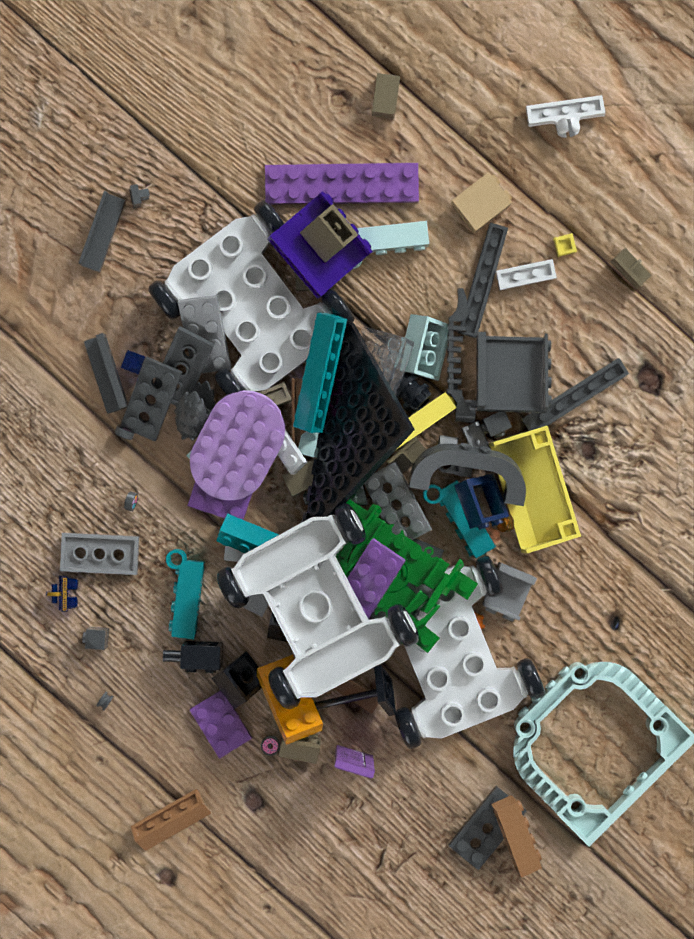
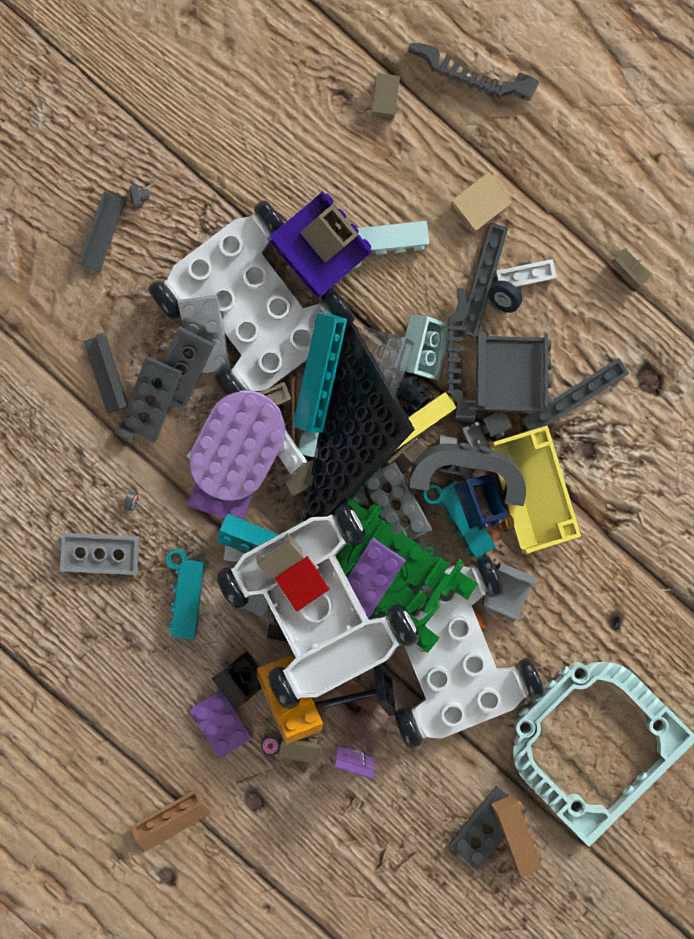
clear blue hips [46,575,78,612] -> none
dark grey brick [82,627,109,650] -> none
dark grey bush [96,692,114,711] -> none
clear blue brick [121,350,146,375] -> none
black brick [163,641,223,673] -> none
dark grey head [174,381,216,441] -> none
medium lavender plate [265,163,419,205] -> none
white plate [526,95,605,138] -> none
light yellow tile [553,233,577,257] -> none
none -> dark tan panel [256,533,304,580]
none -> red tile [275,556,330,612]
none -> dark grey piece [408,43,539,101]
none -> black wheel [488,280,522,313]

